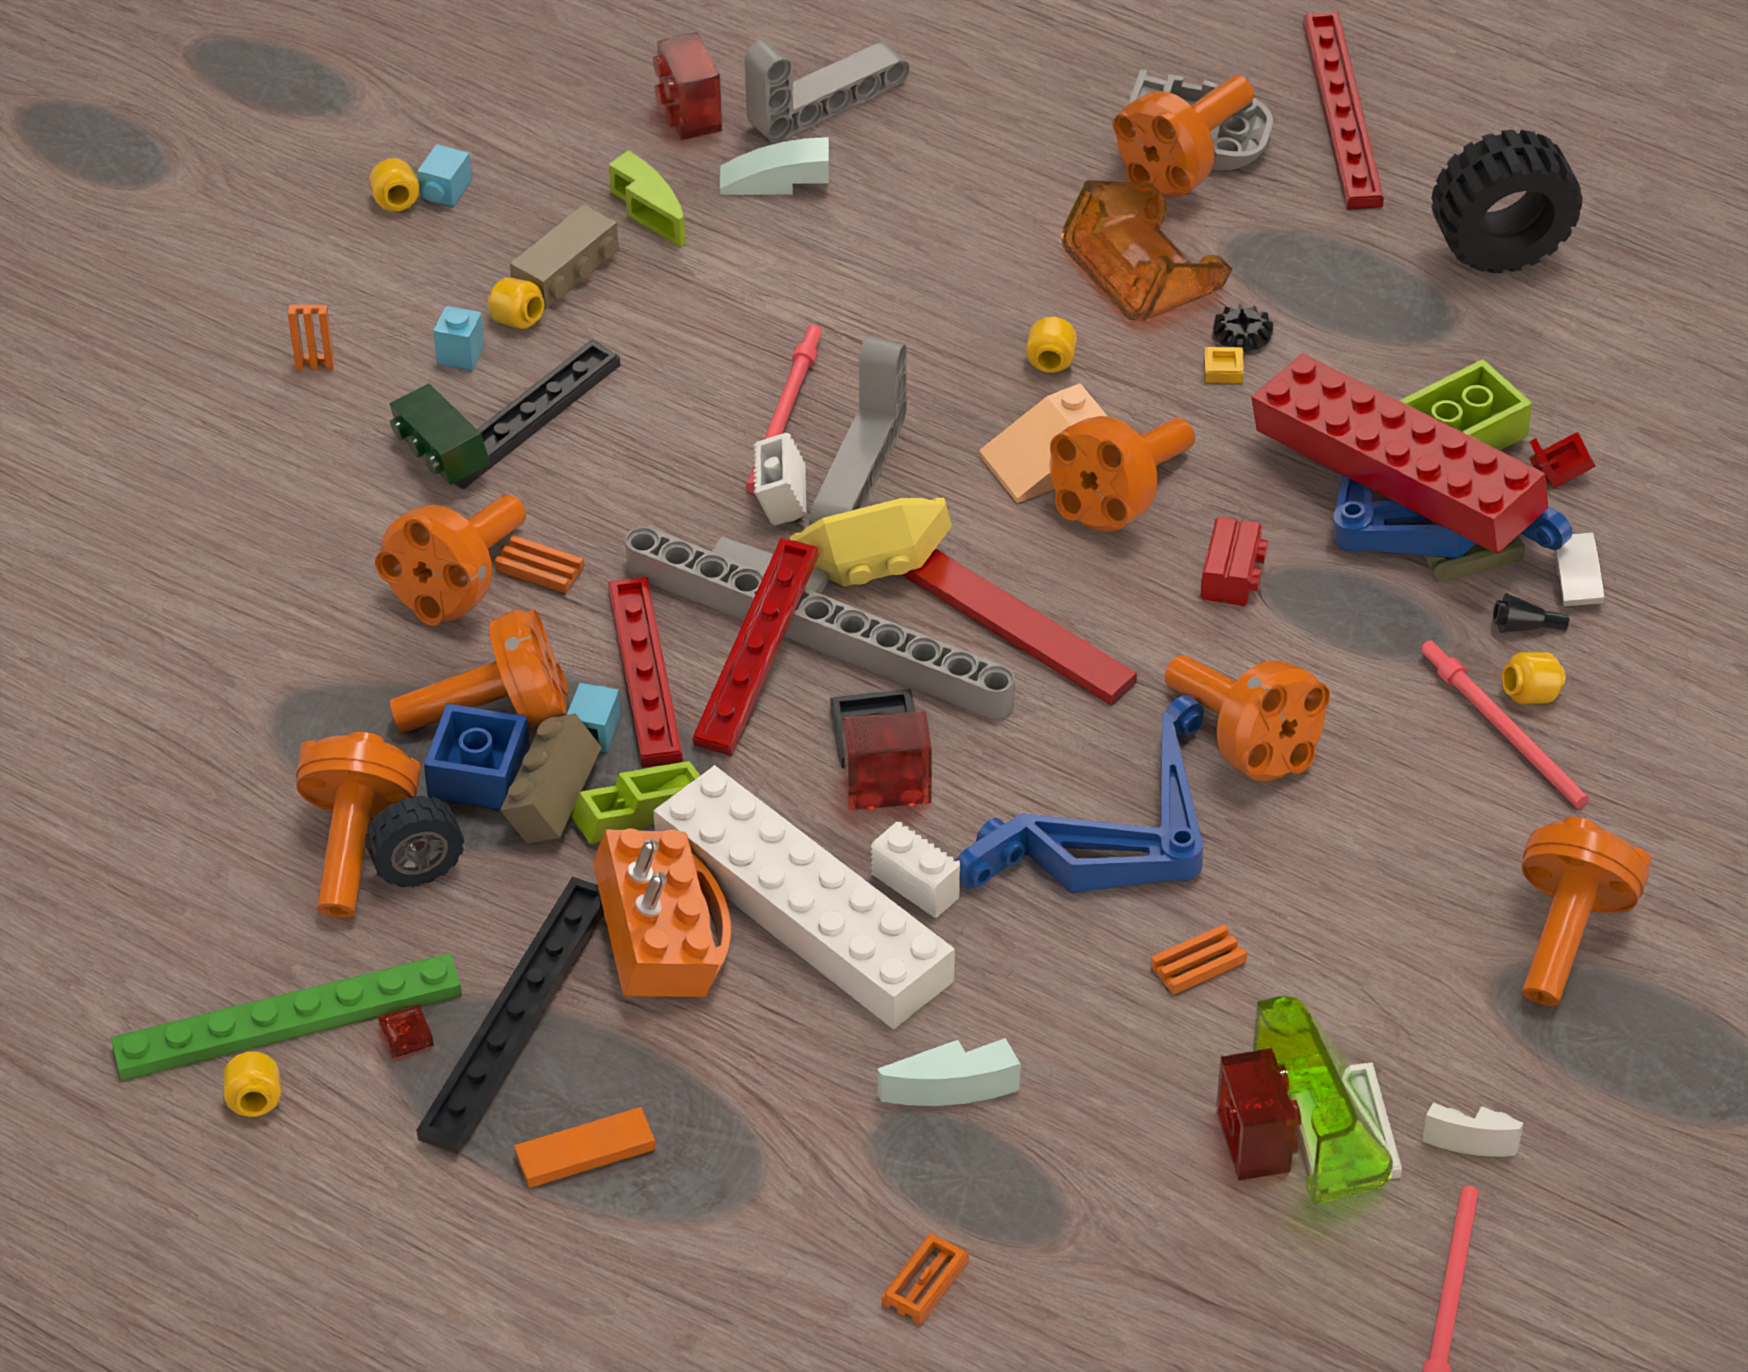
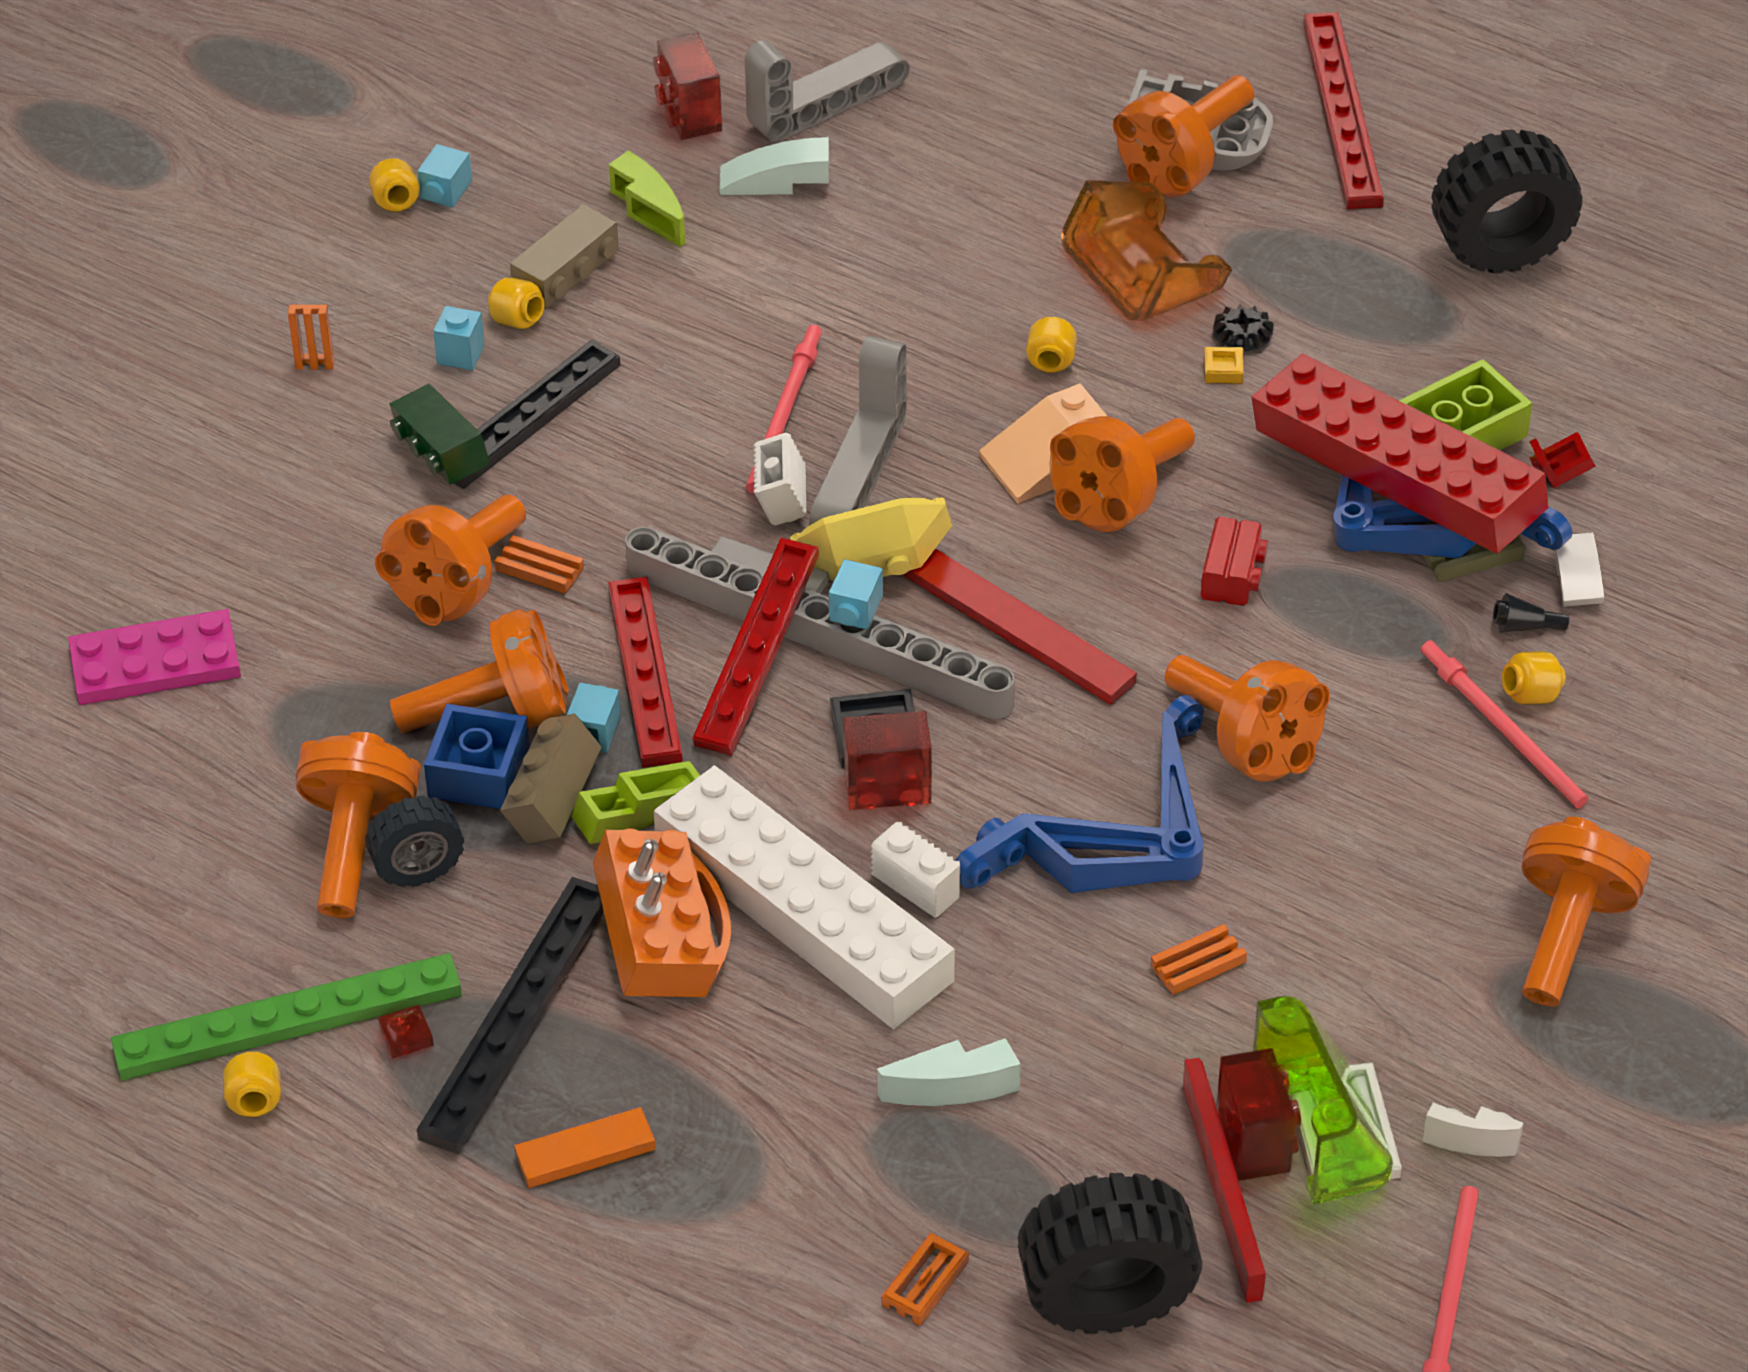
none -> dark pink plate [68,609,241,705]
none -> medium azure brick [829,559,883,630]
none -> black tyre [1018,1173,1202,1334]
none -> red tile [1183,1057,1266,1303]

